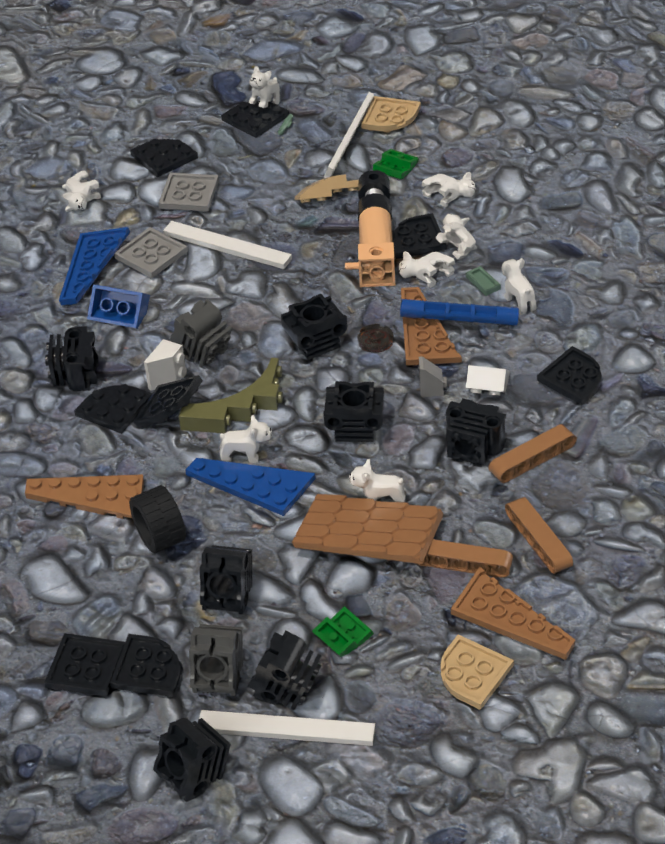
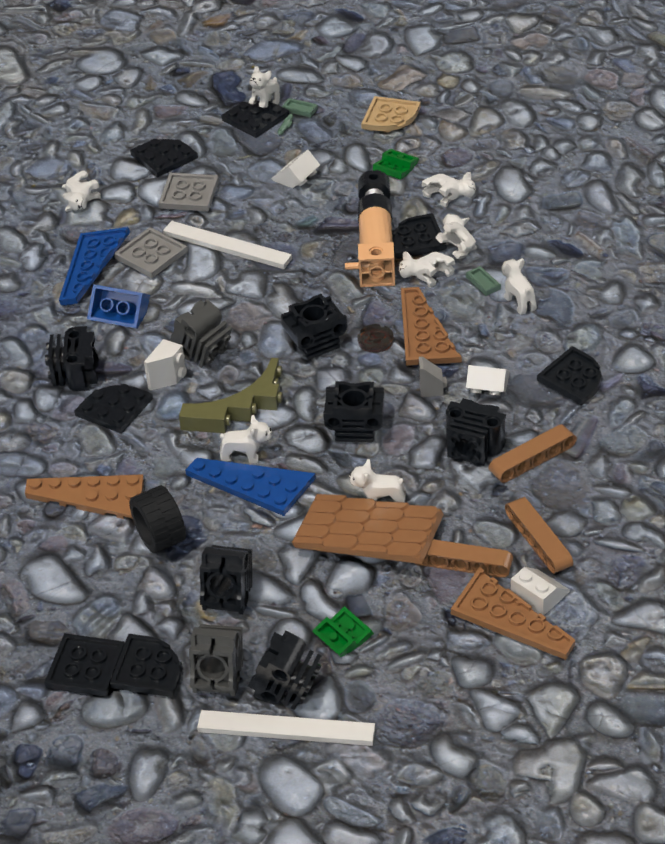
black plate [133,375,203,427] -> none
black piece [153,718,231,802] -> none
tan slope [295,174,359,203] -> none
white tile [324,92,374,178] -> none
blue piece [400,299,519,326] -> none
tan plate [441,634,514,710] -> none
none -> white slope [271,150,320,188]
none -> sand green tile [282,98,318,118]
none -> white slope [511,567,570,615]

